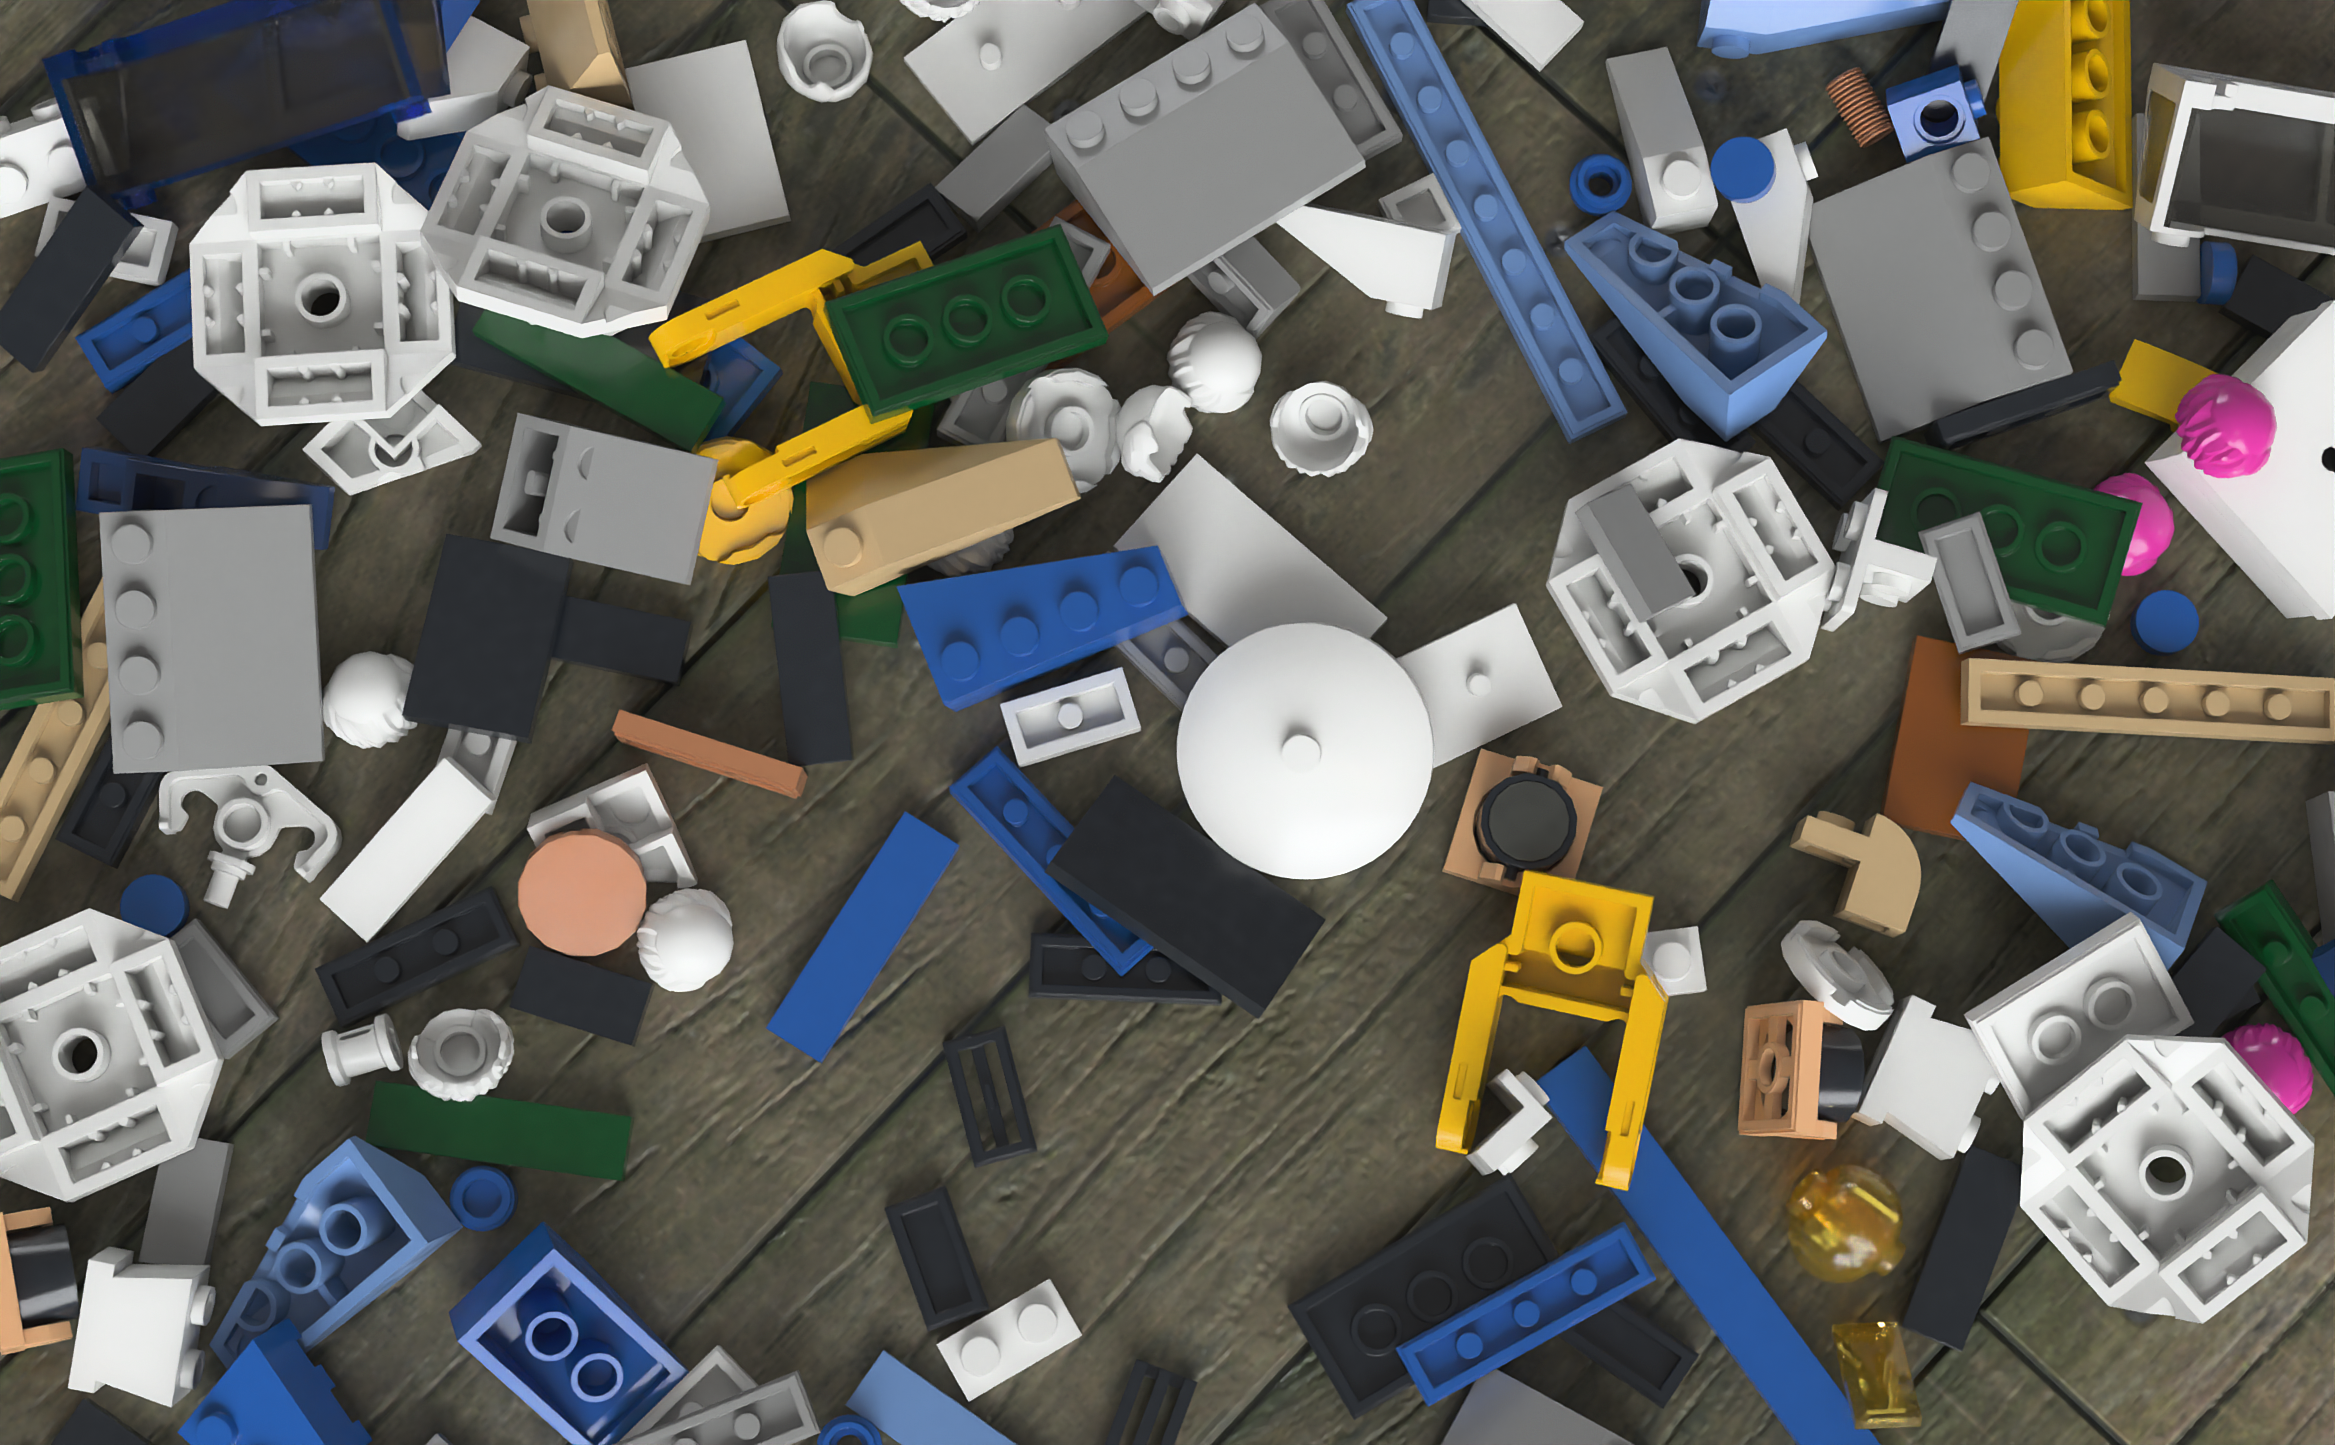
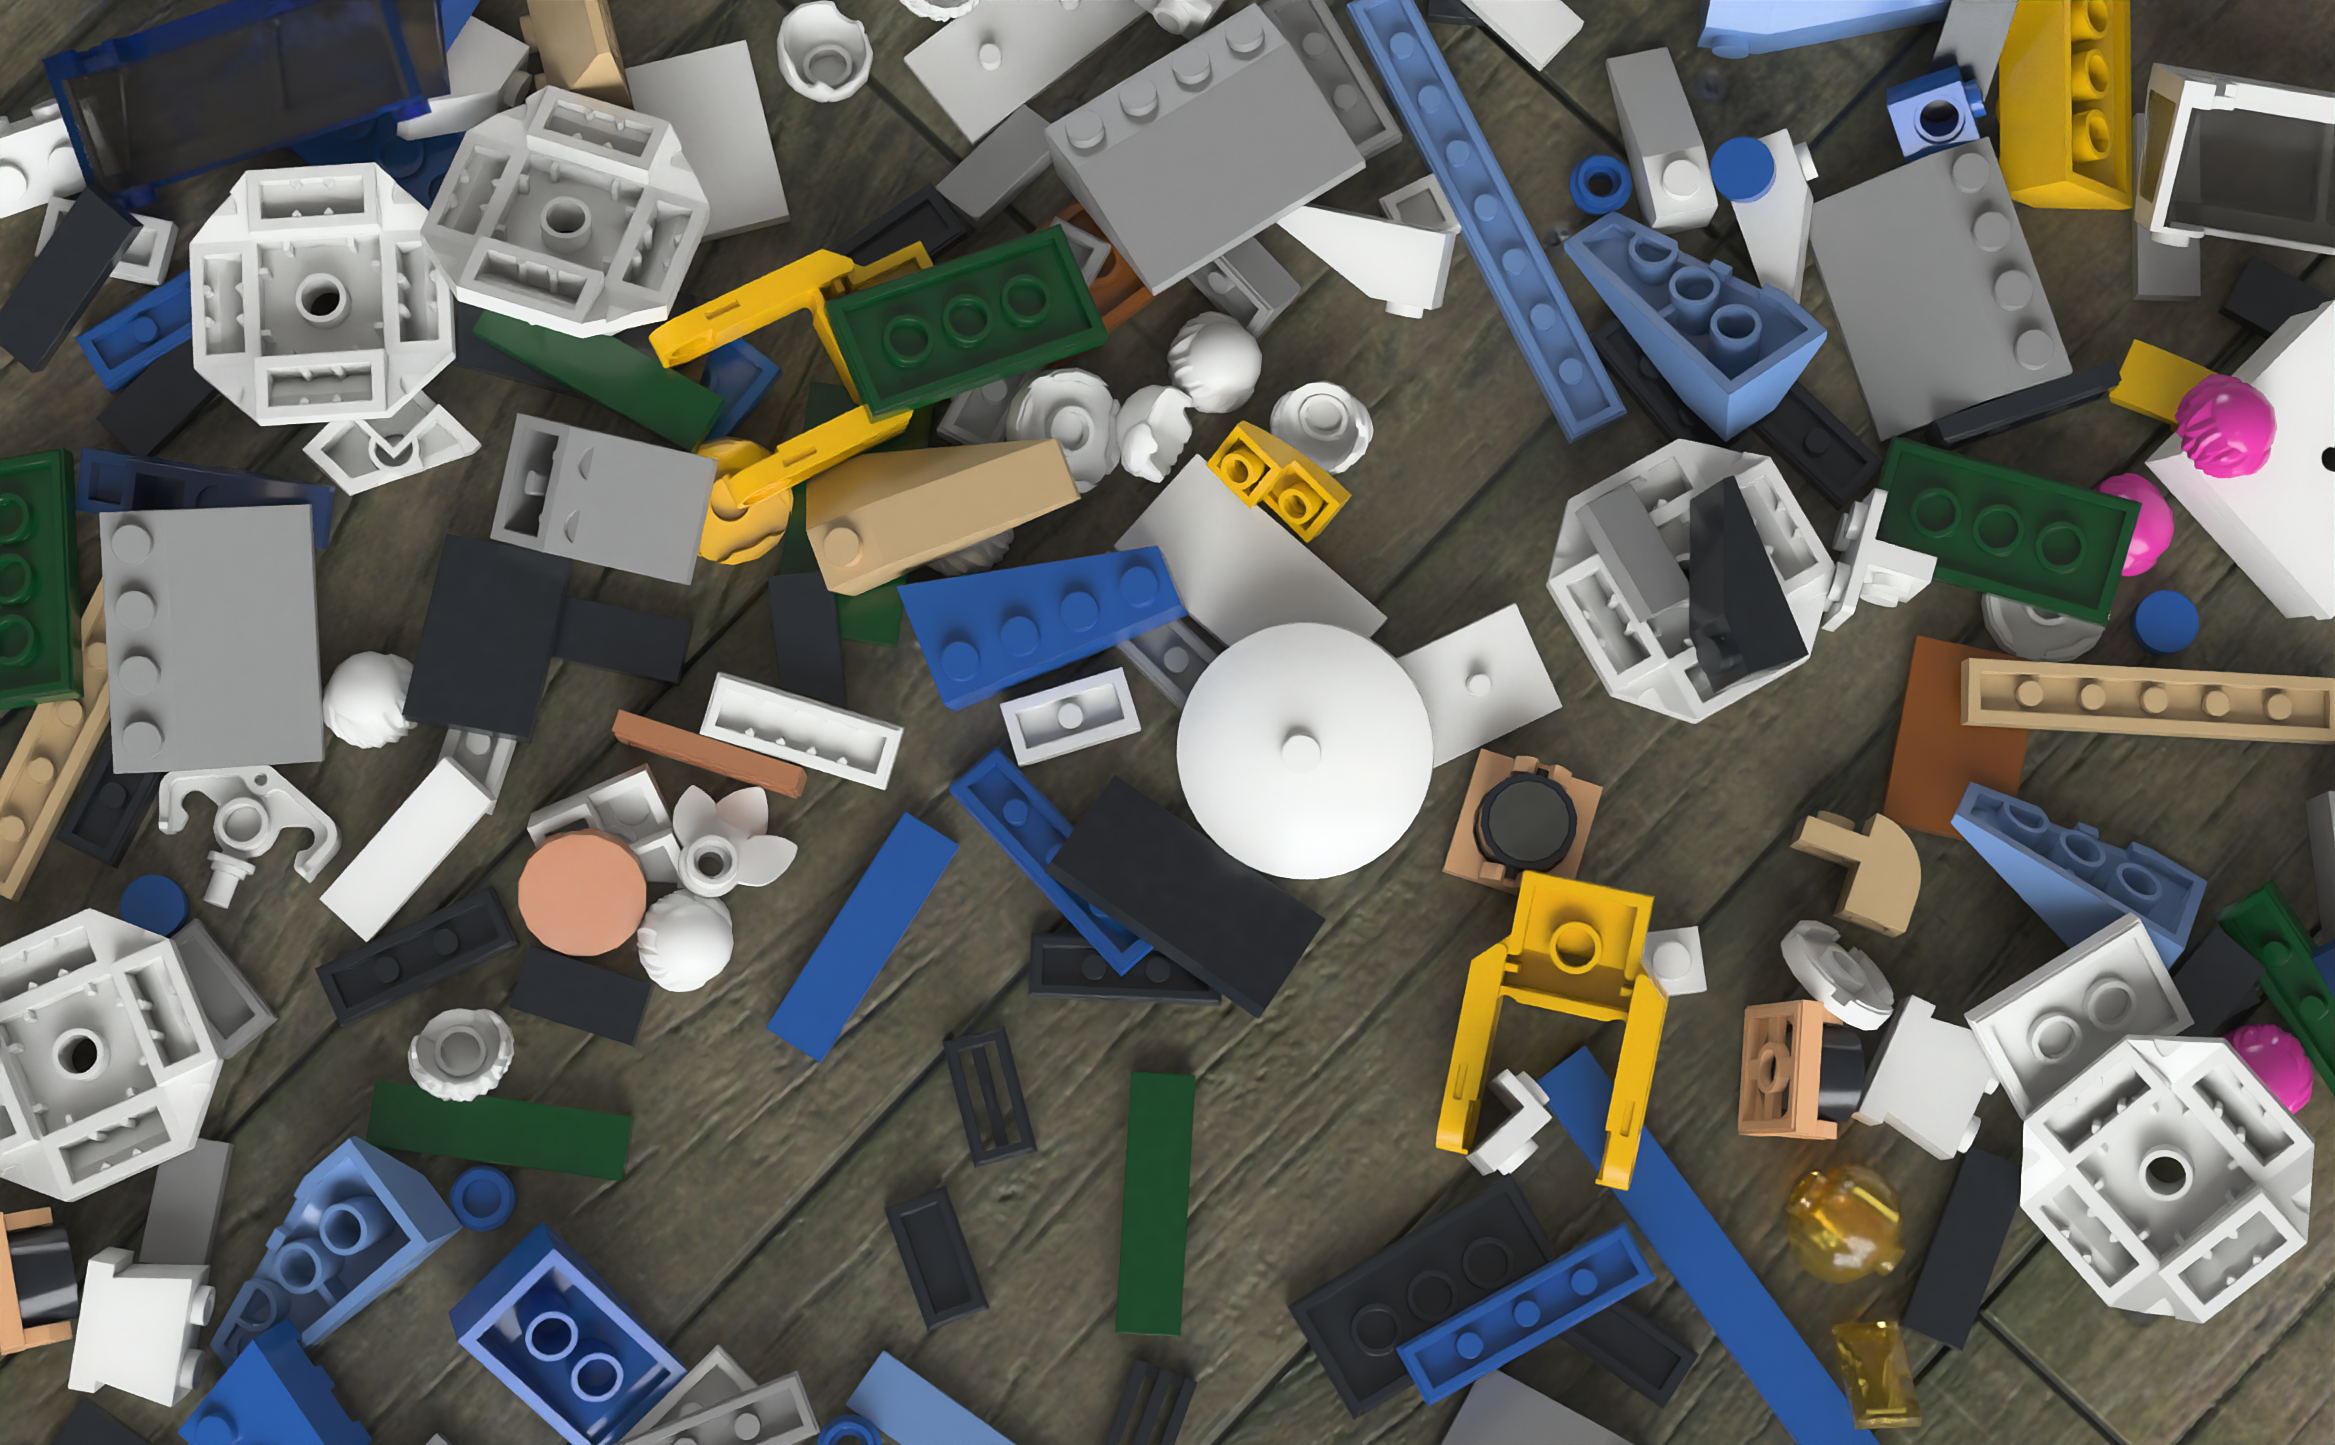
white bush [321,1013,403,1087] -> none
white plate [936,1279,1082,1402] -> none
nougat piece [1825,67,1894,148] -> none
light grey tile [1918,512,2021,655] -> none
blue tile [2196,241,2237,305] -> none
none -> white plate [672,785,798,897]
none -> white plate [700,671,905,790]
none -> dark green tile [1115,1071,1196,1337]
none -> yellow slope [1206,420,1352,544]
none -> black slope [1689,475,1809,693]

